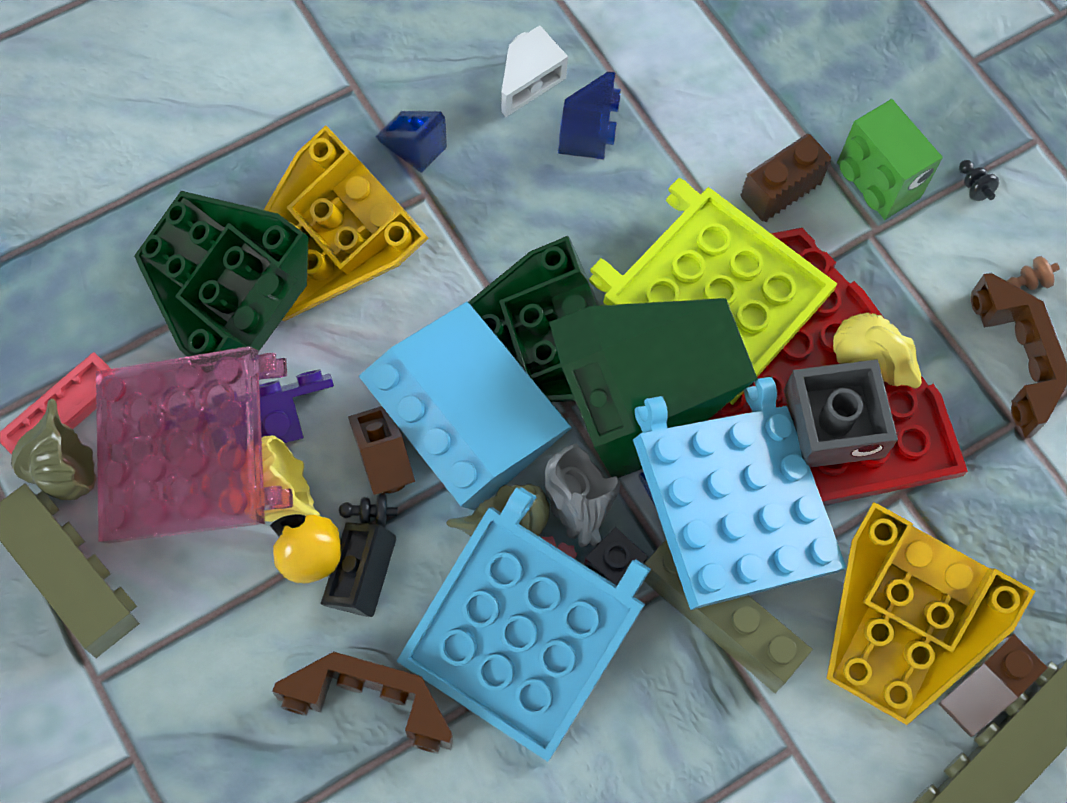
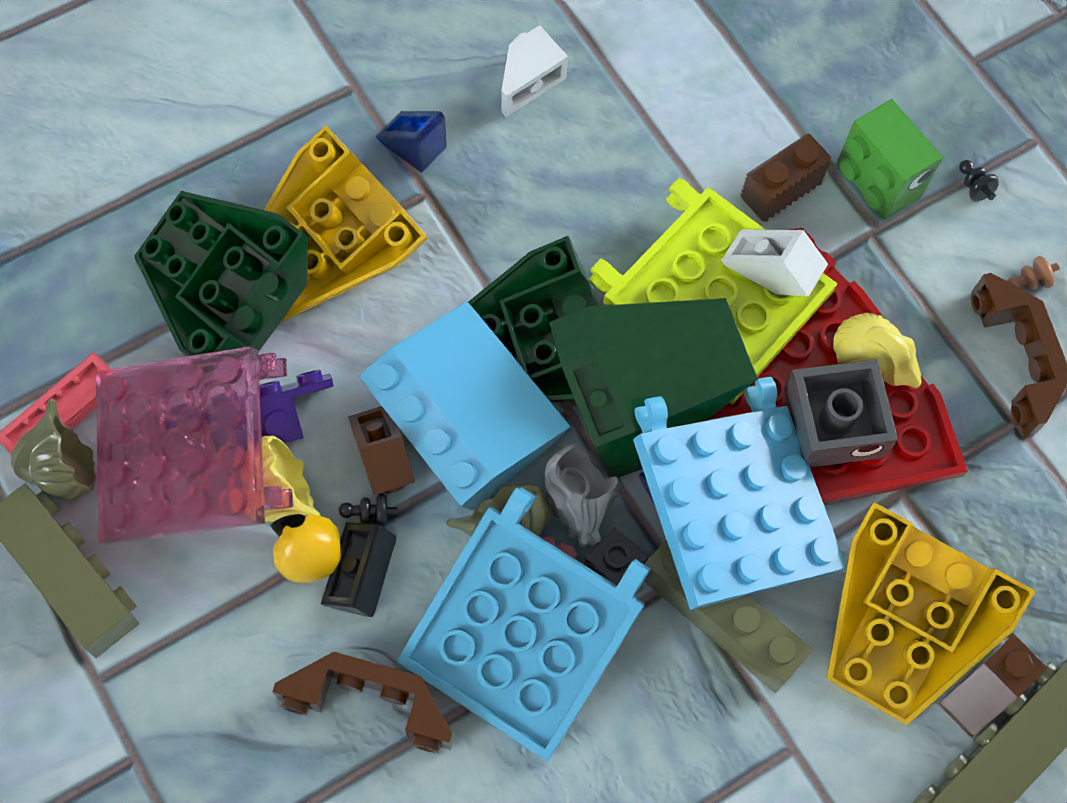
clear blue slope [558,71,621,160] -> none
none -> white slope [721,230,828,296]

